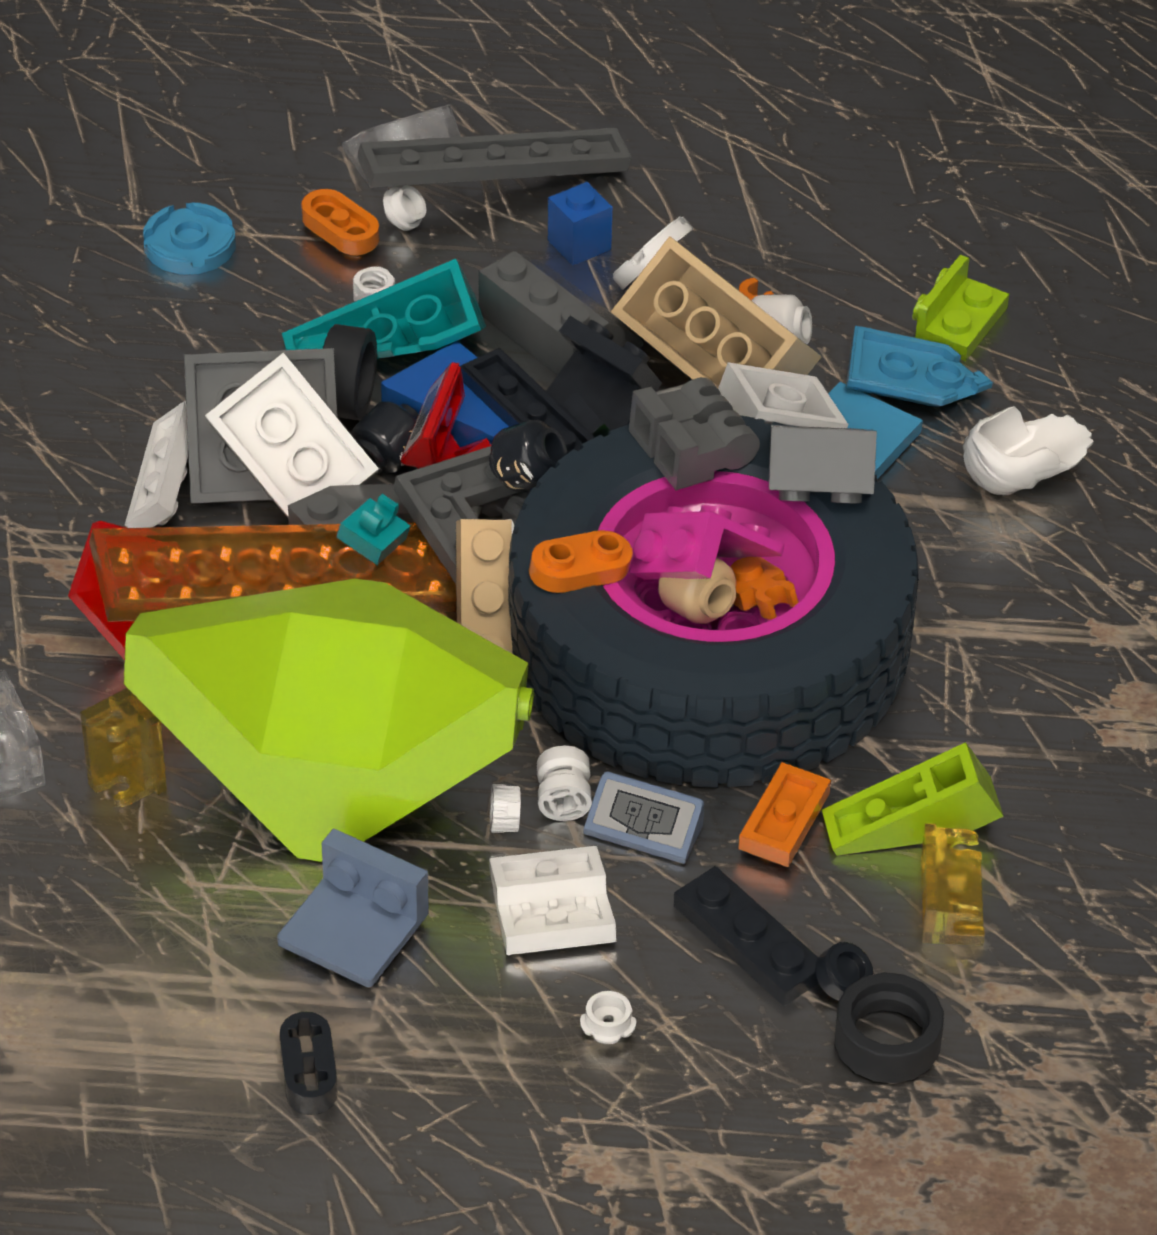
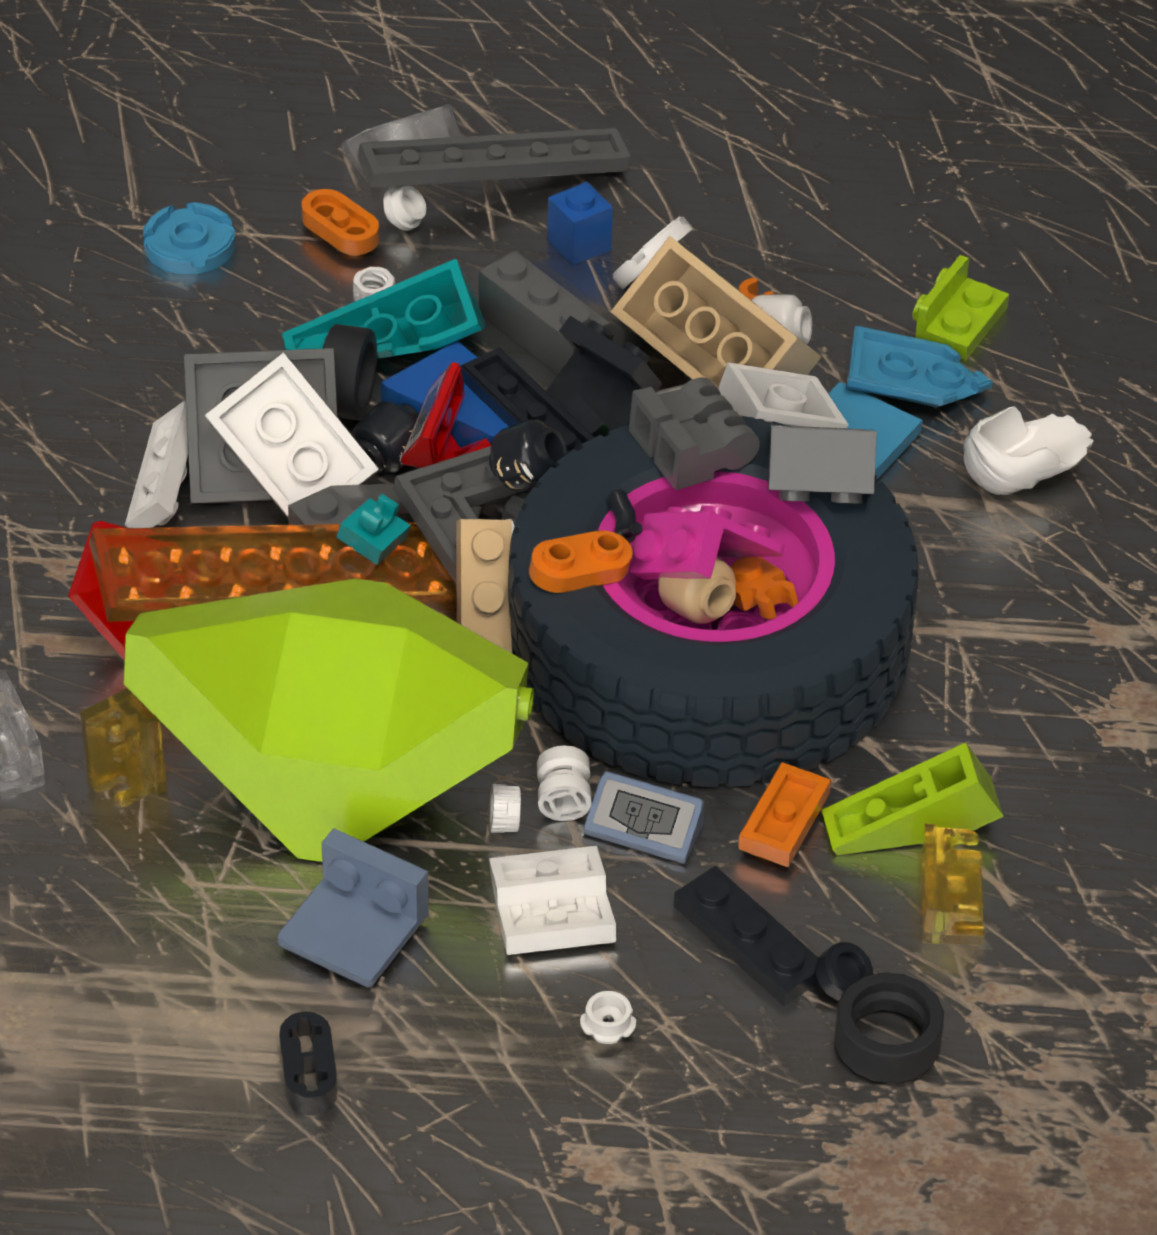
none -> black piece [607,489,642,543]

